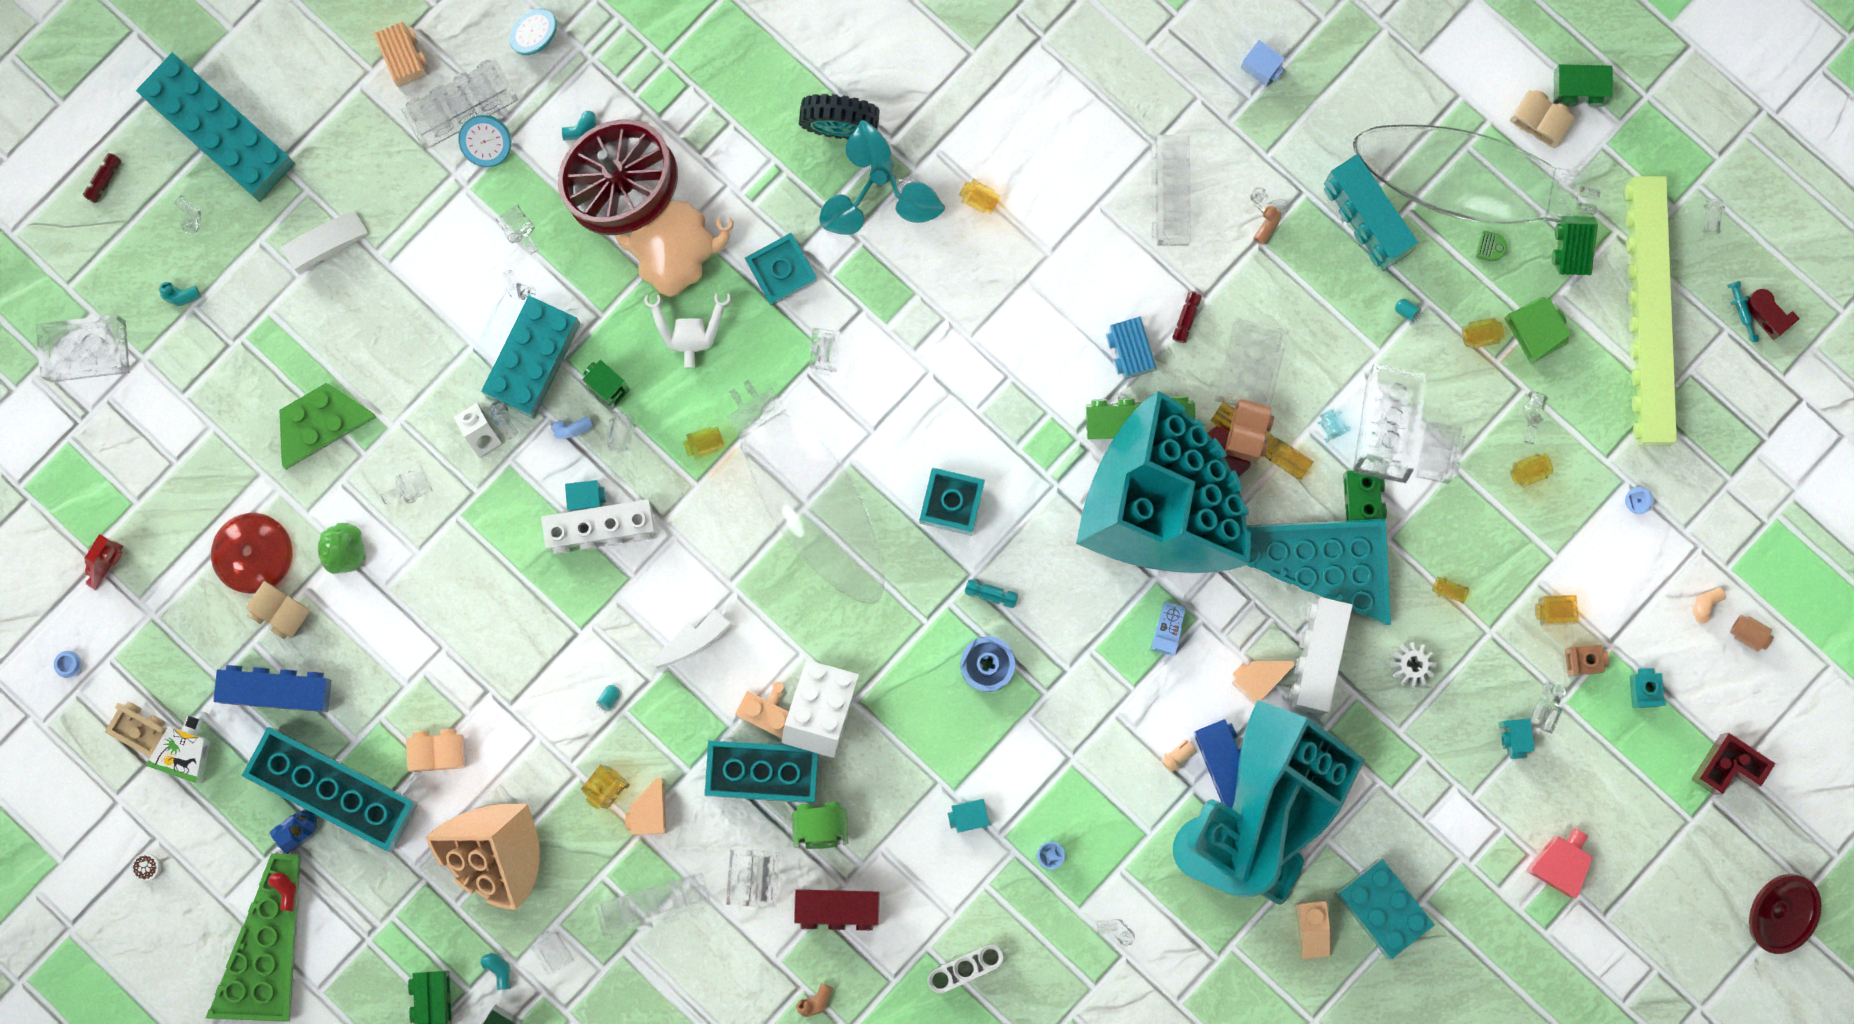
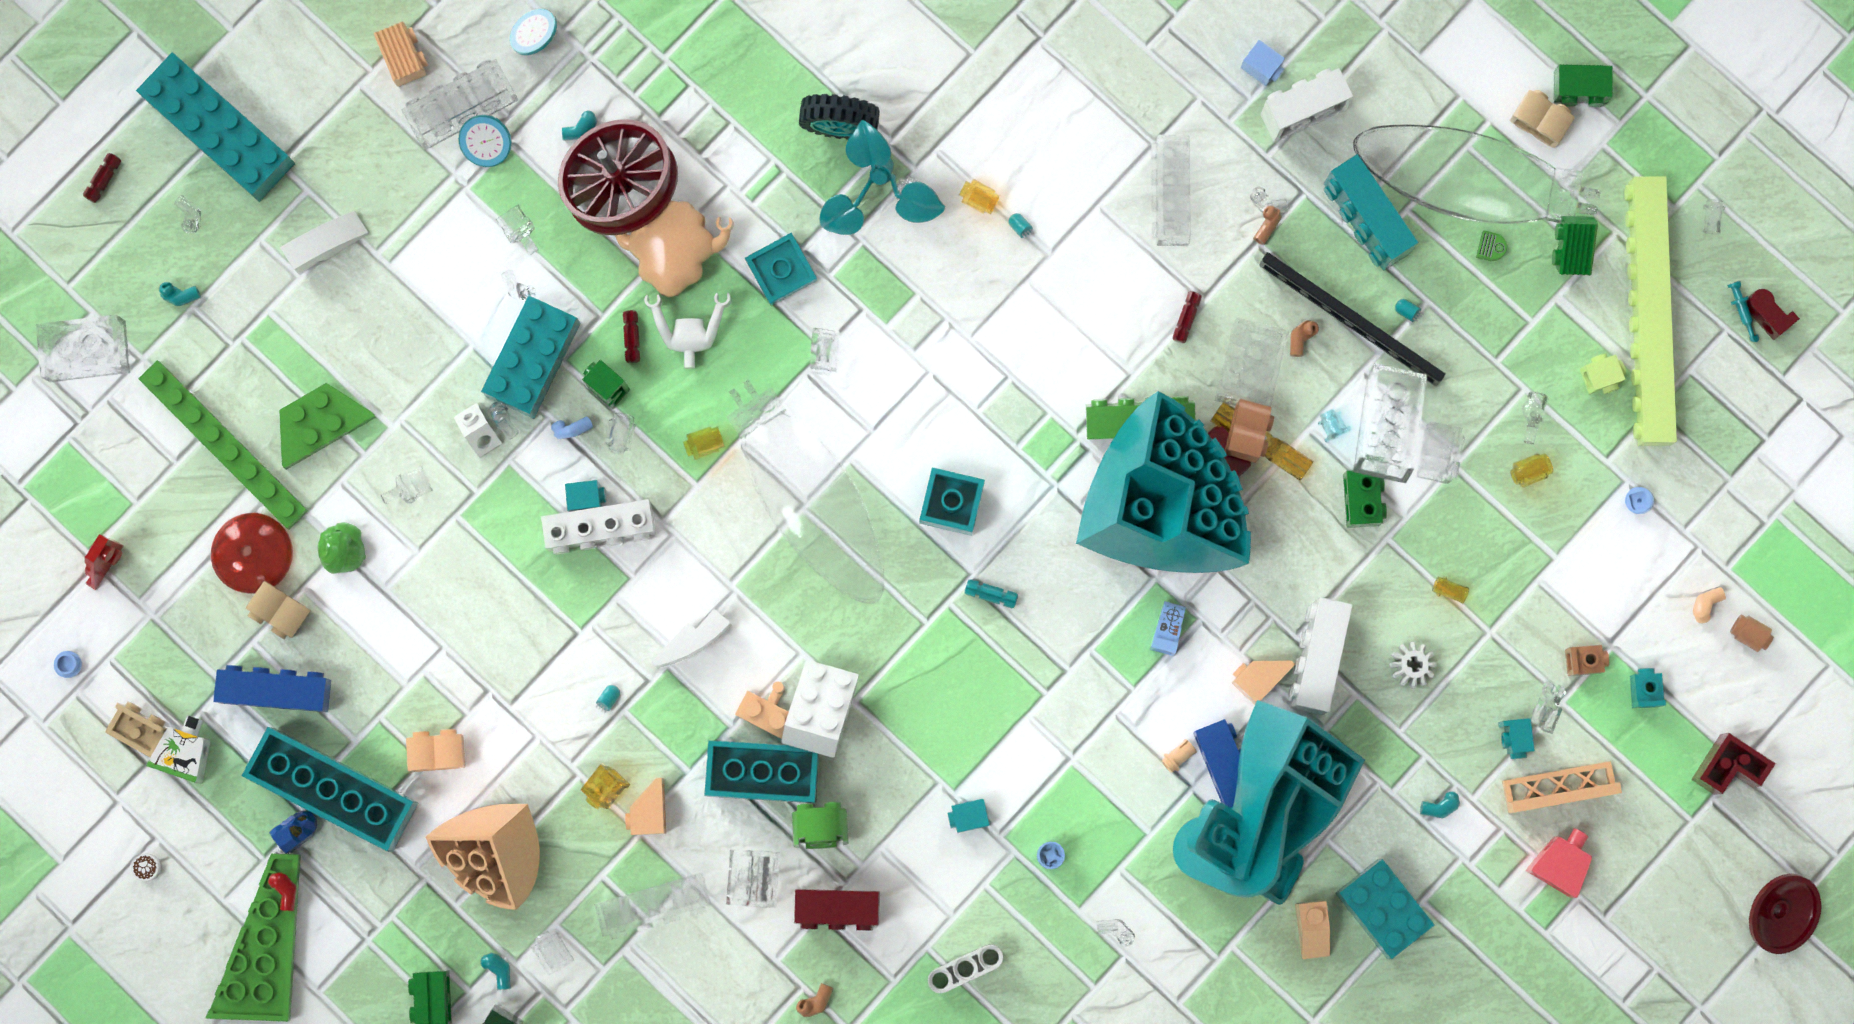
light blue brick [960,636,1015,693] -> none
dark azure brick [1106,316,1156,380] -> none
teal wing [1246,519,1391,625] -> none
clear yellow brick [1462,317,1504,349] -> none
bright green torso [1504,297,1571,364] -> none
clear yellow brick [1535,595,1579,626] -> none
none -> bright green plate [138,360,308,530]
none -> dark red axle [623,310,640,363]
none -> teal piece [1008,213,1034,239]
none -> black tile [1259,252,1446,386]
none -> white brick [1260,68,1353,143]
none -> nougat arm [1290,320,1319,357]
none -> teal arm [1420,791,1460,818]
none -> light nougat fence [1502,761,1622,813]
none -> yellowish green brick [1580,353,1626,394]

